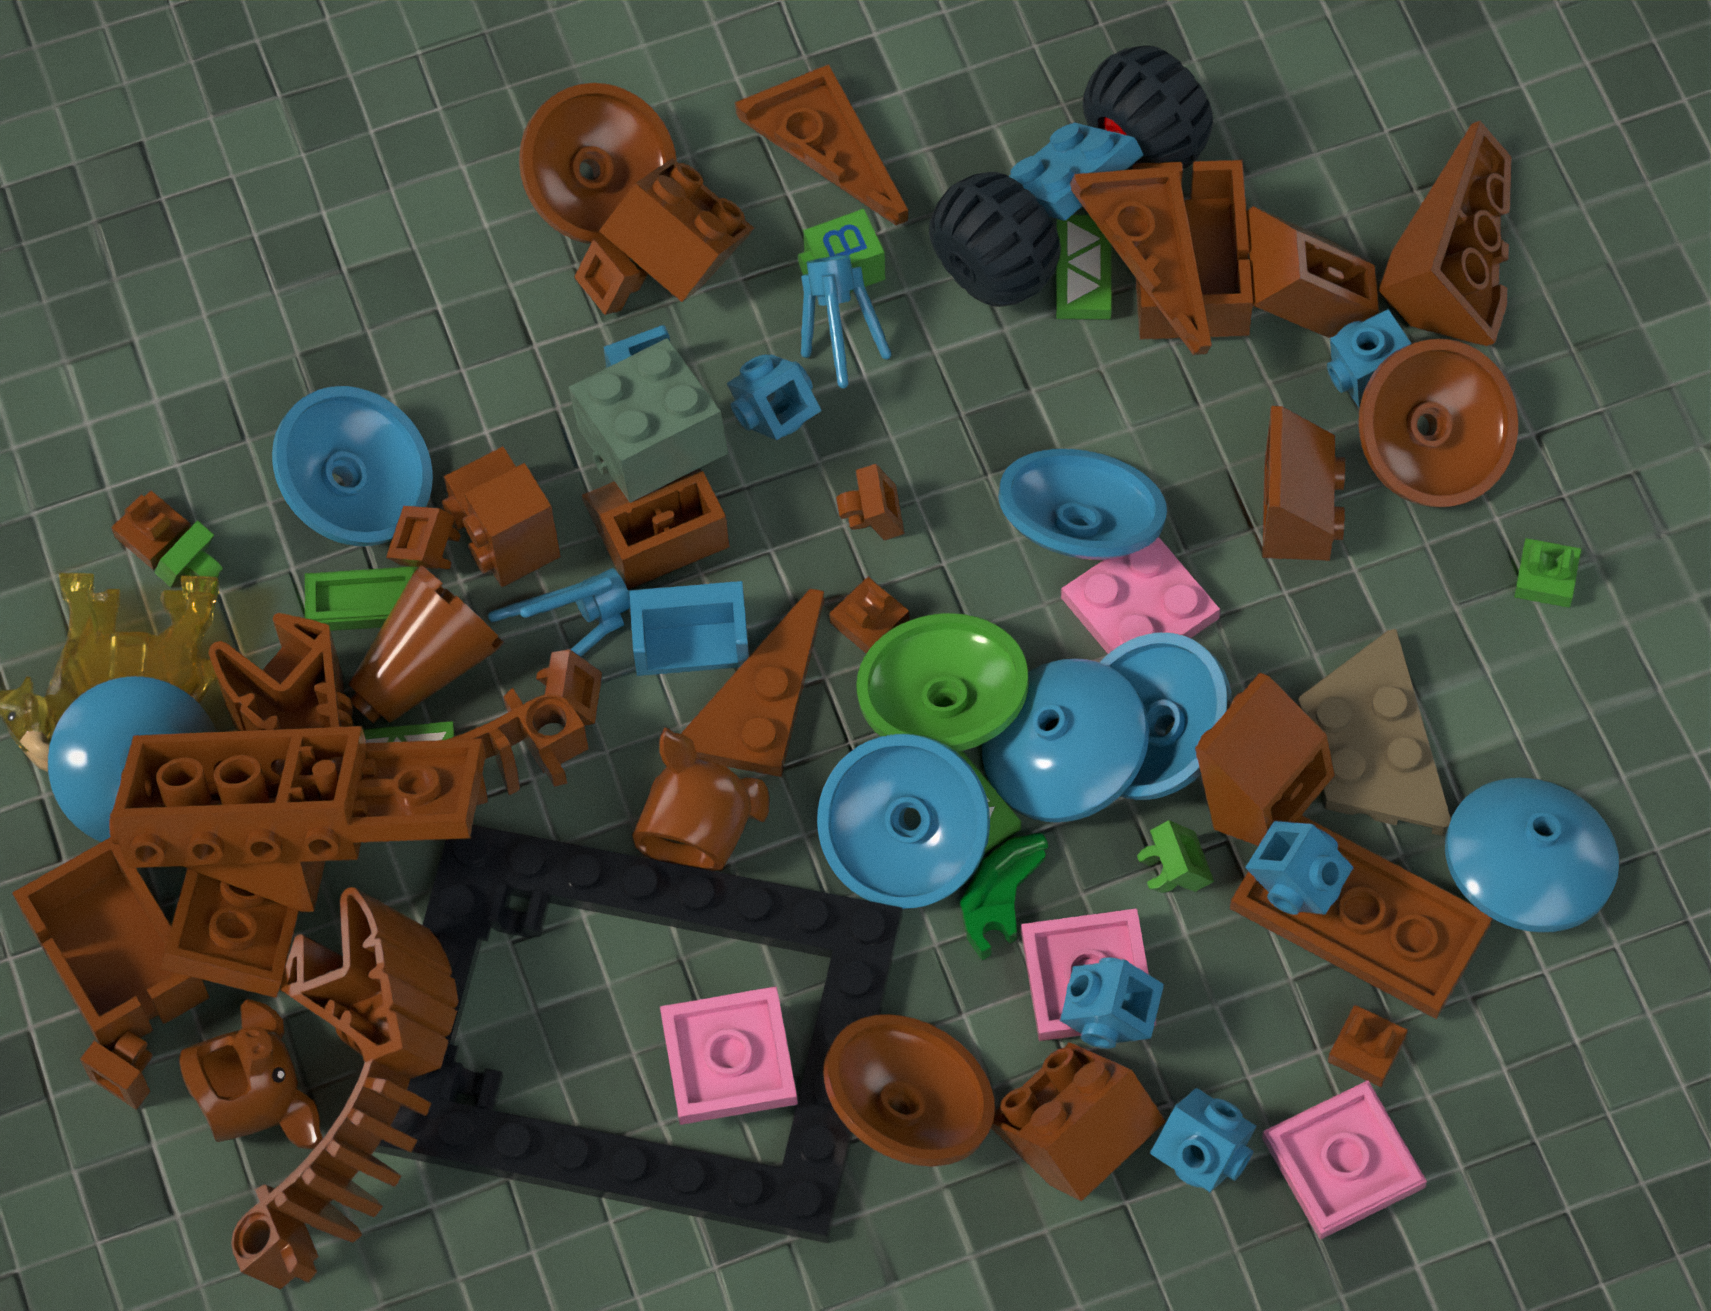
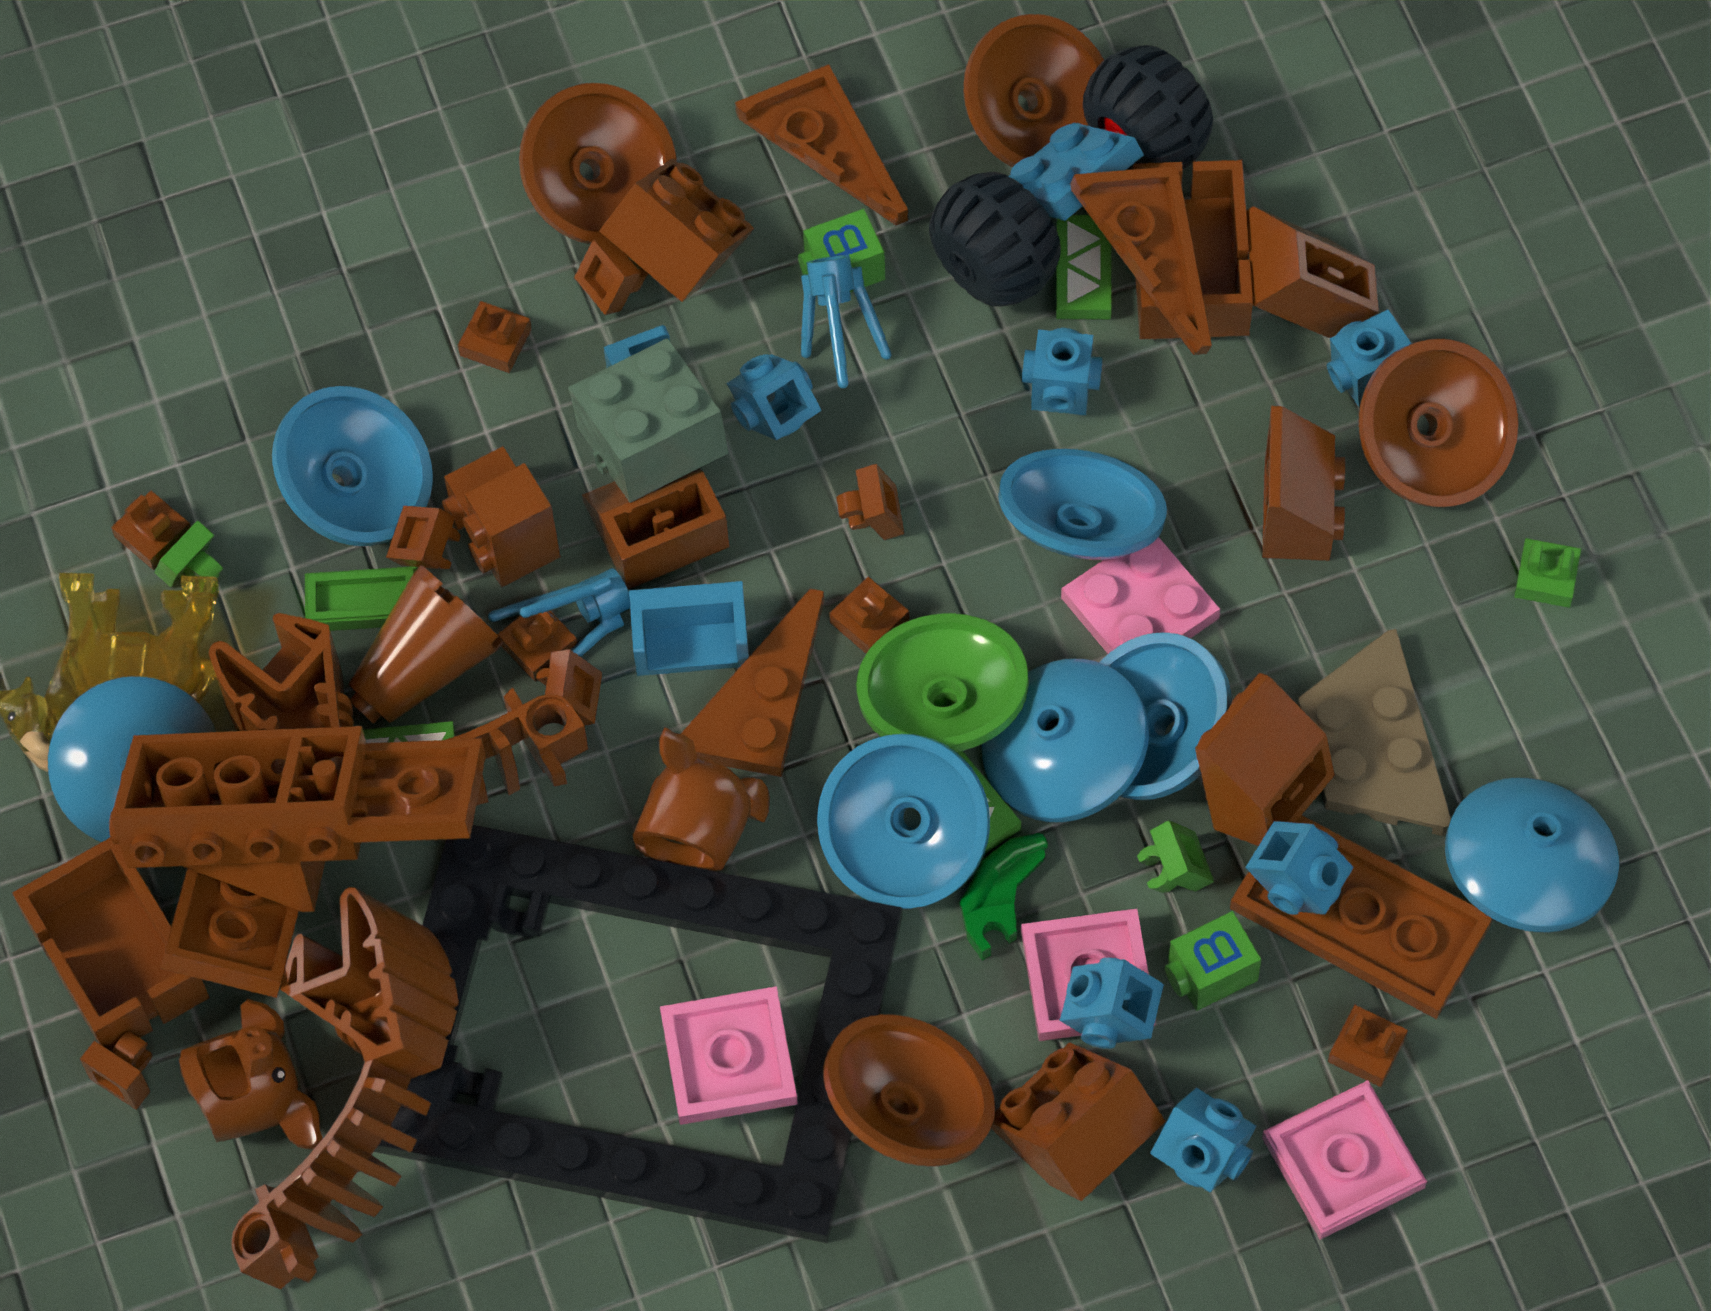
dark orange wedge [1379,121,1511,346] -> none
none -> dark orange tile [458,301,532,374]
none -> dark orange tile [497,611,577,682]
none -> dark orange dish [964,14,1104,168]
none -> dark azure brick [1022,328,1103,415]
none -> bright green brick [1165,911,1261,1011]

